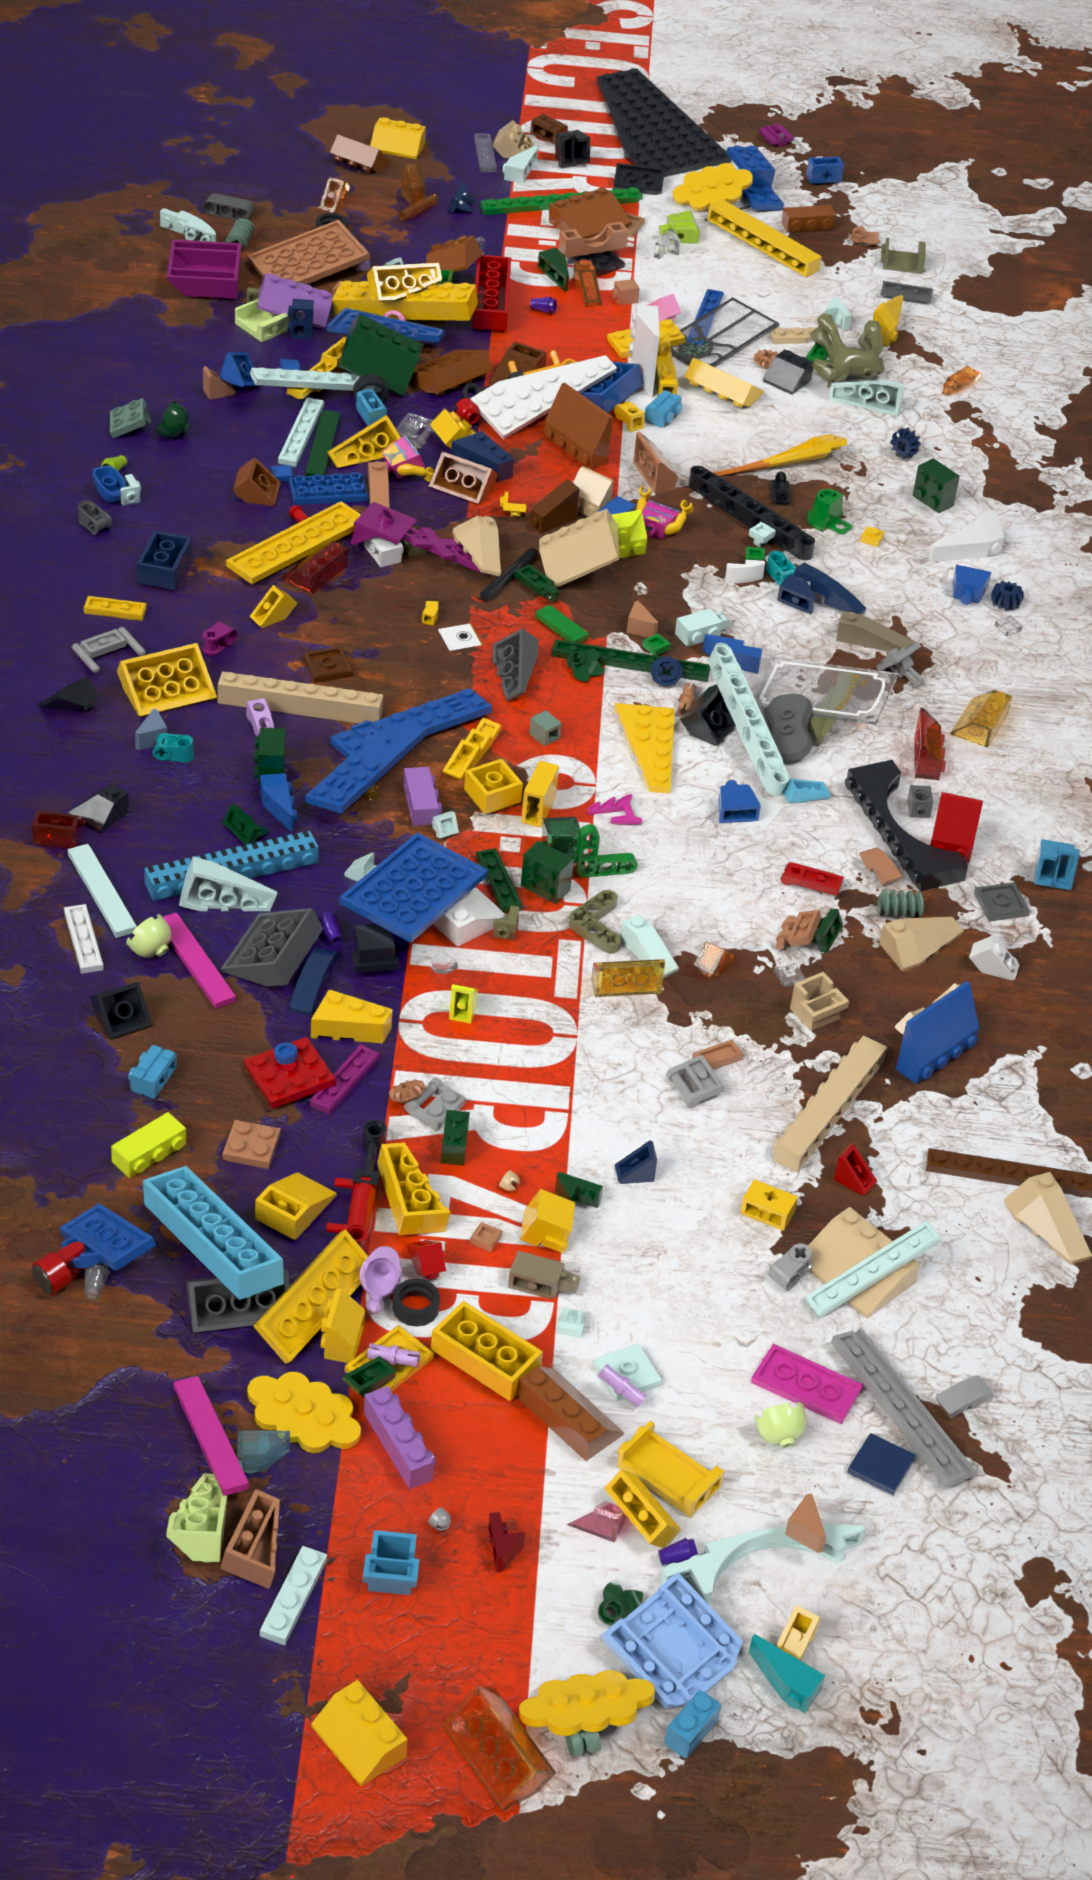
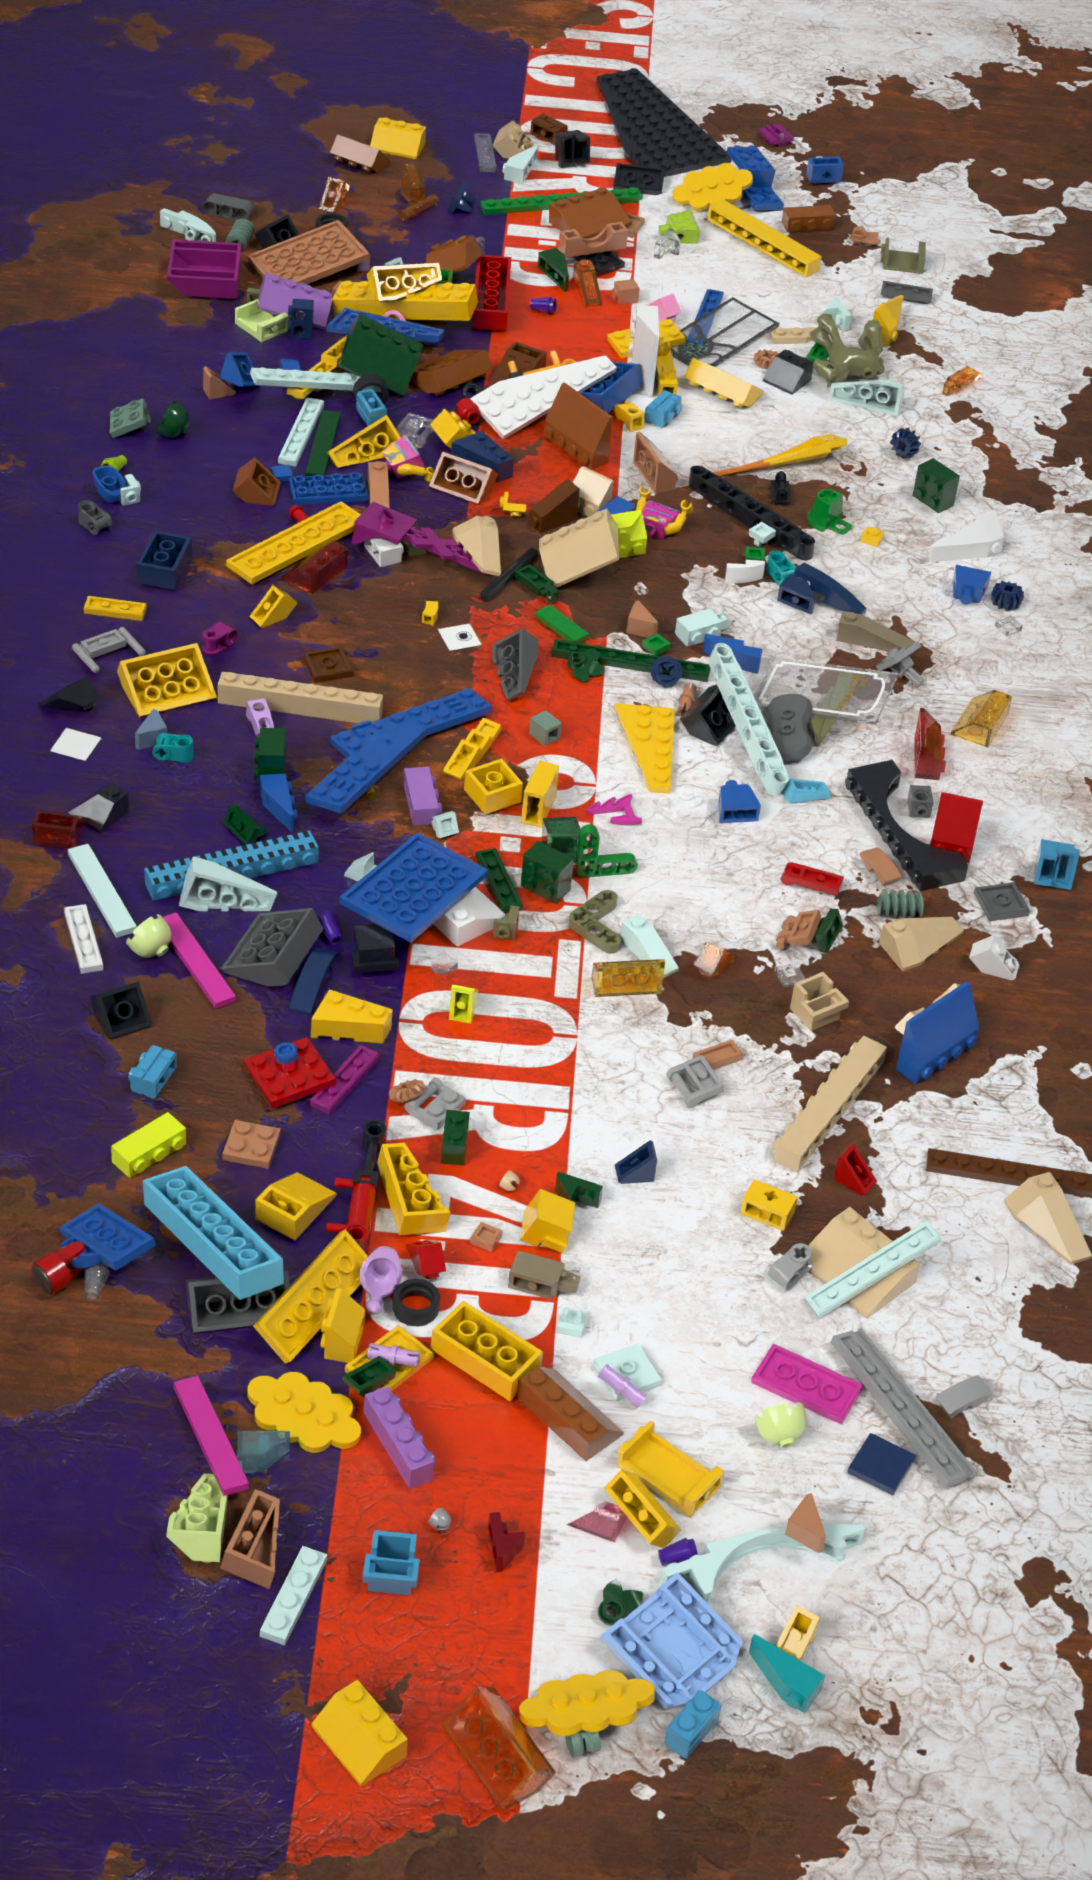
none -> white sticker [50,728,101,761]
none -> black slope [254,214,300,249]

